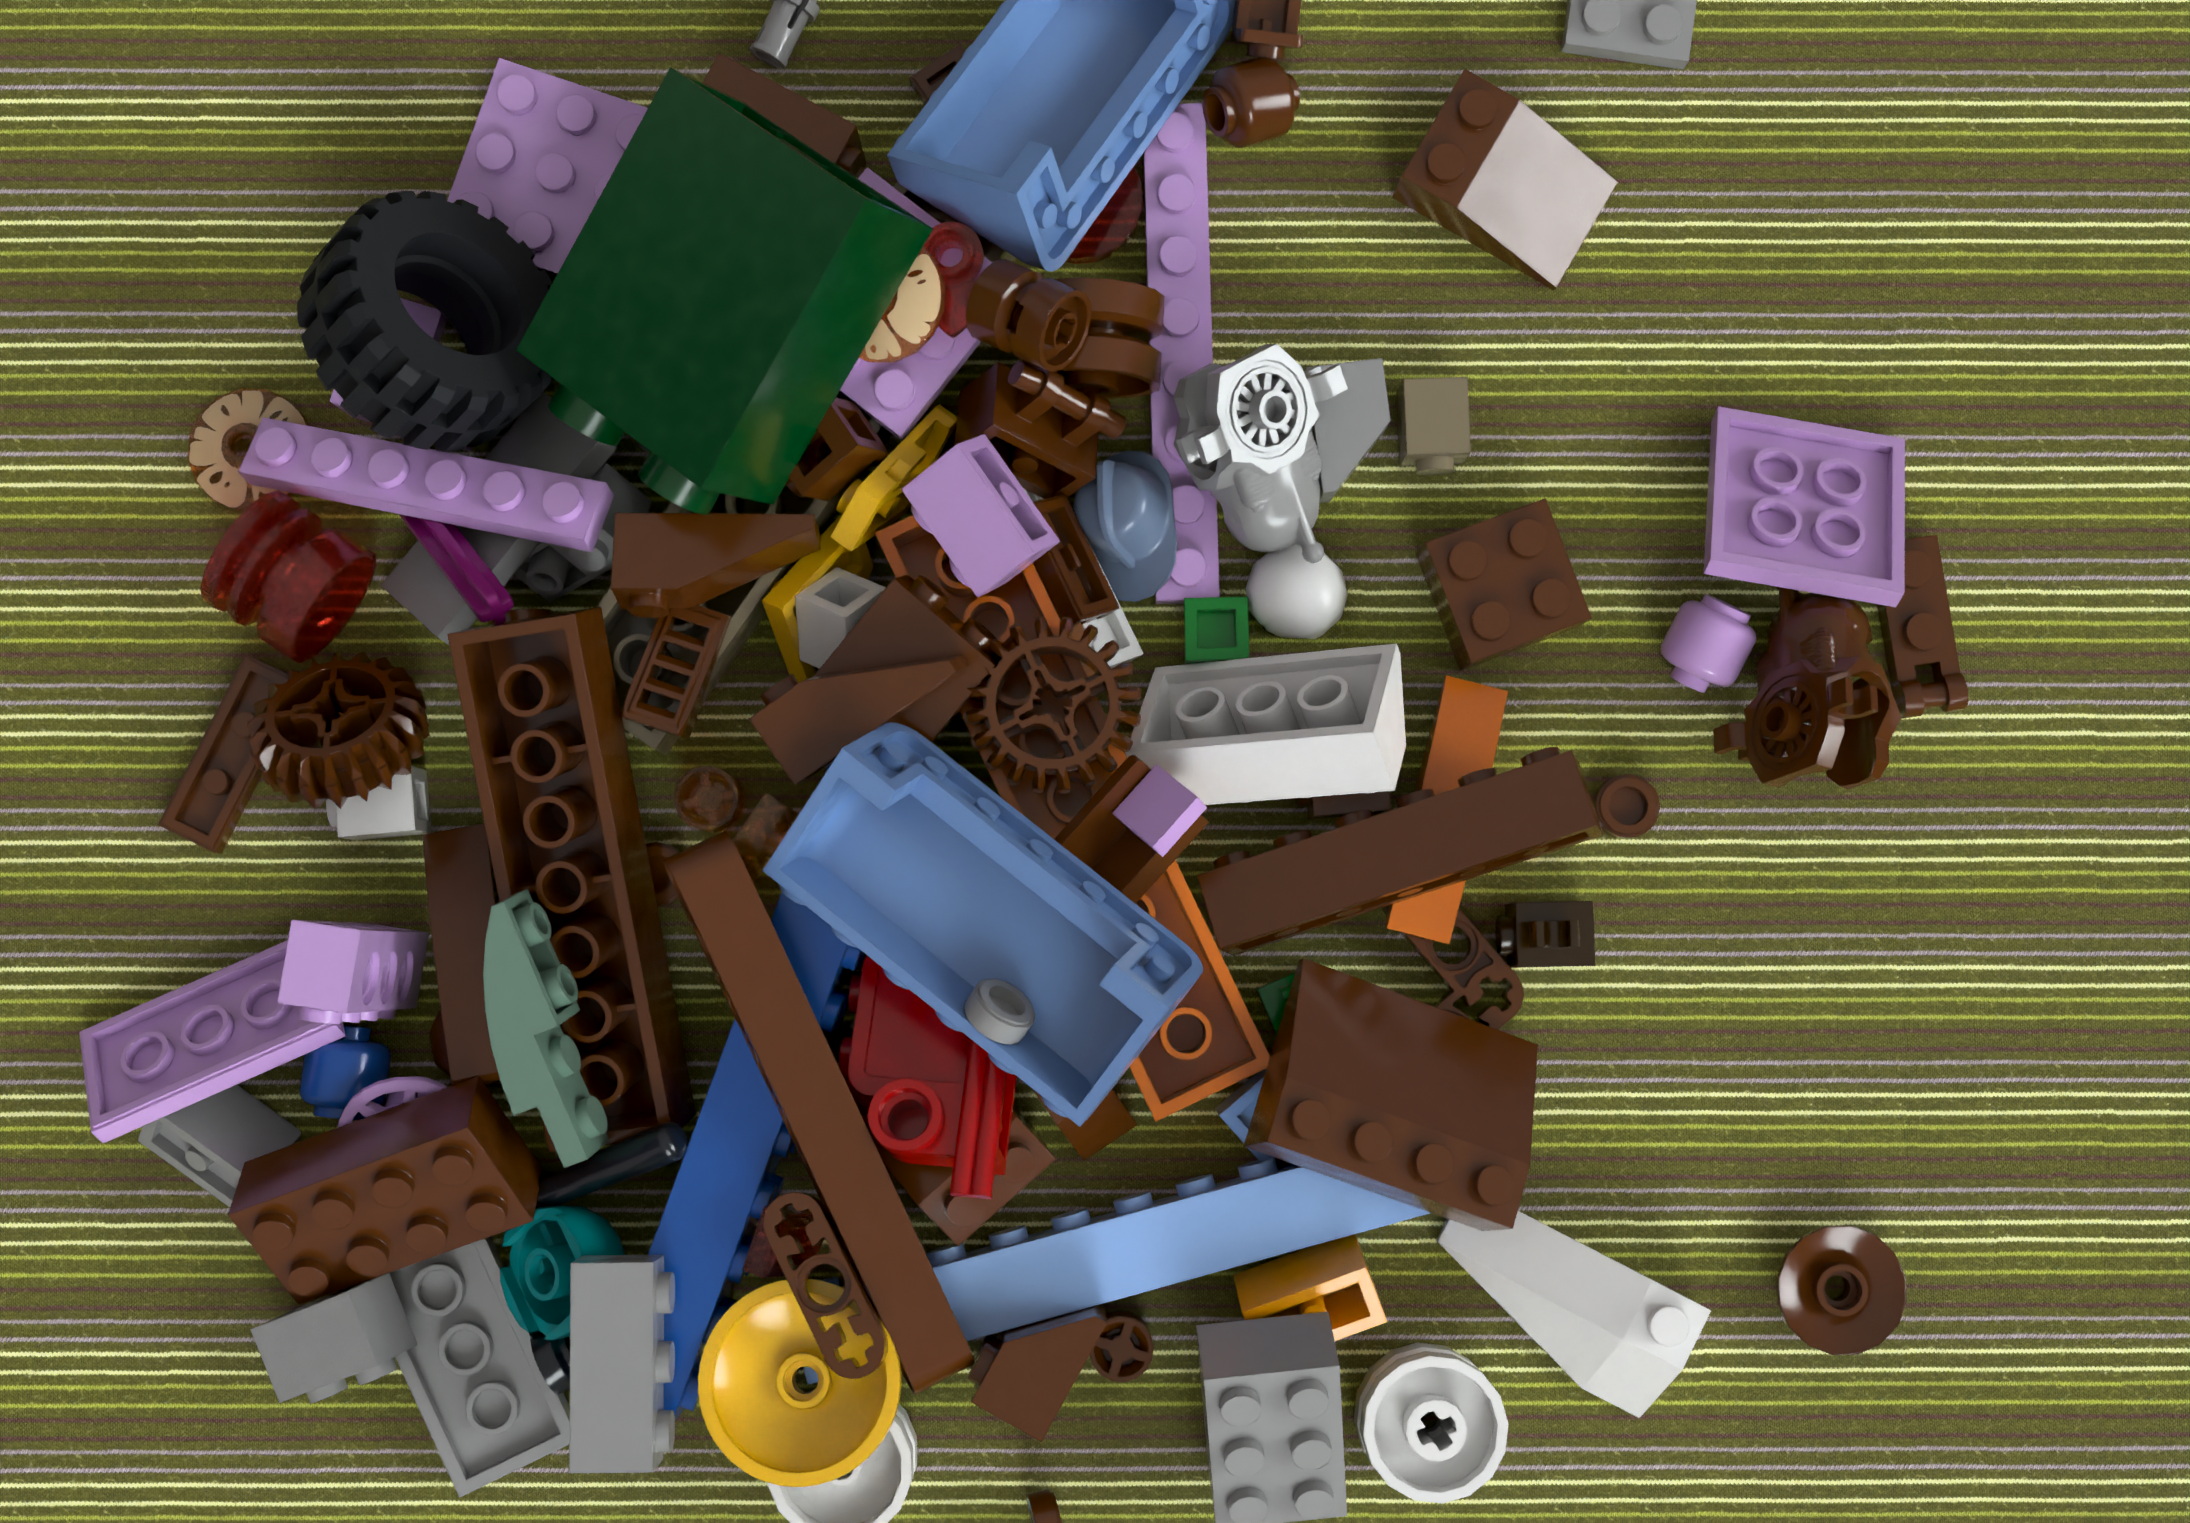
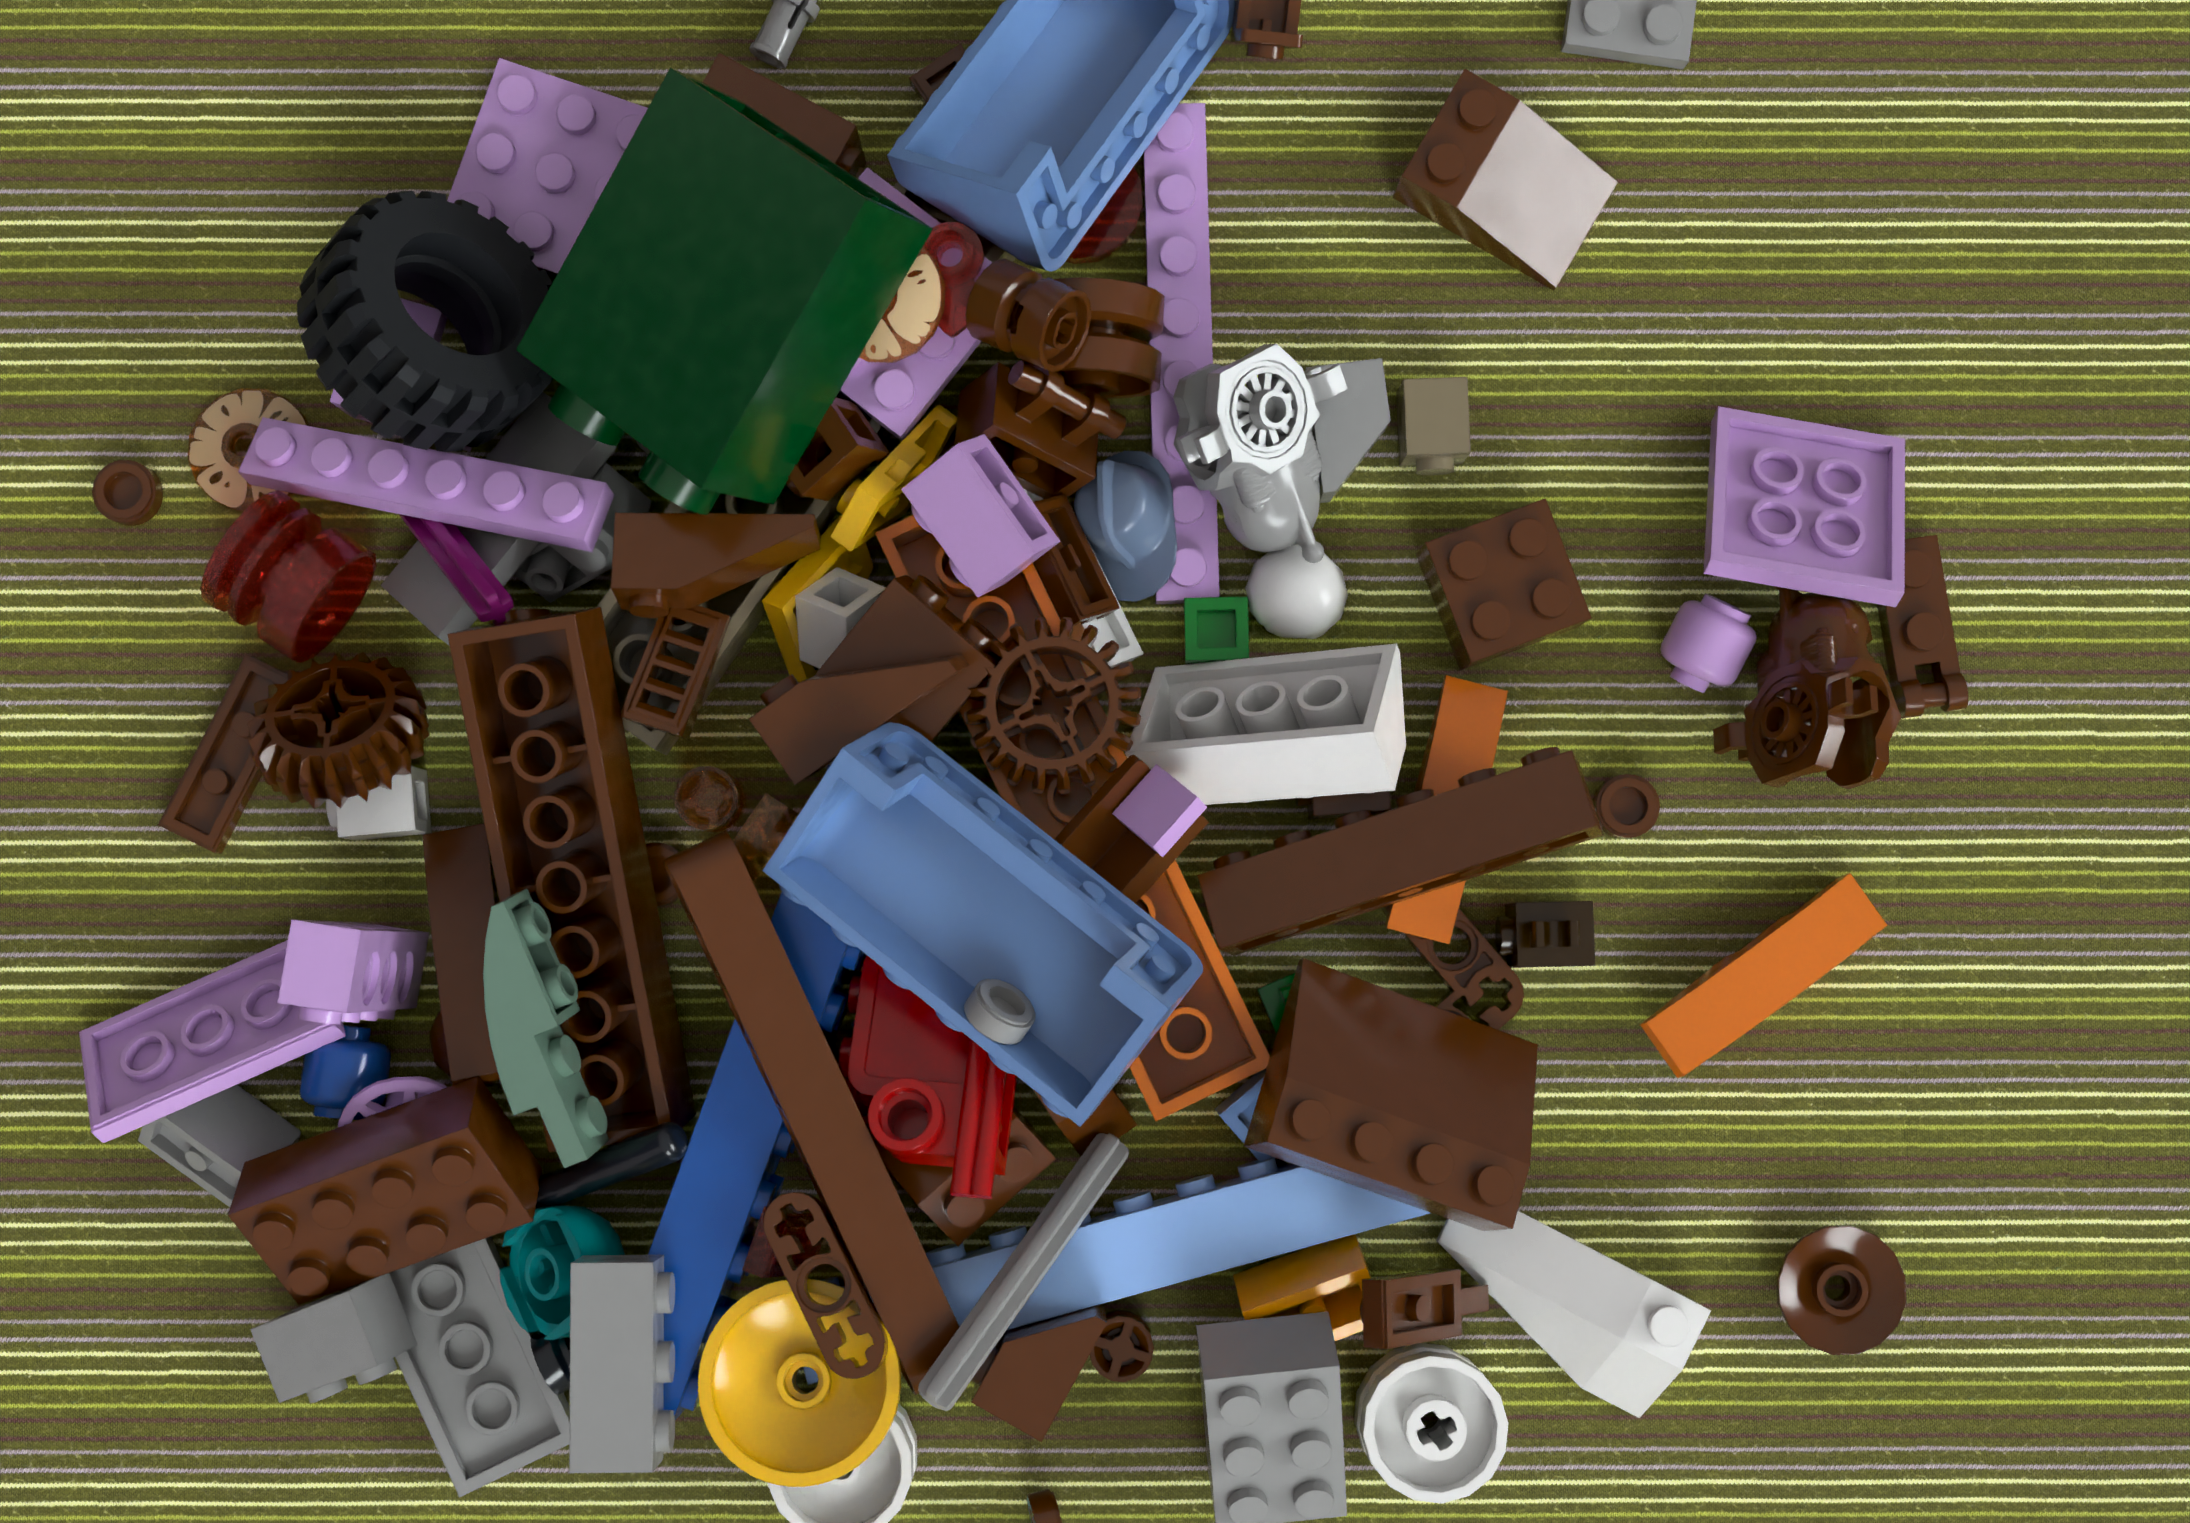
reddish brown head [1202,57,1300,148] -> none
none -> reddish brown tile [92,460,163,526]
none -> light grey axle [918,1133,1129,1411]
none -> reddish brown hinge [1360,1268,1489,1349]
none -> orange slope [1640,873,1887,1078]

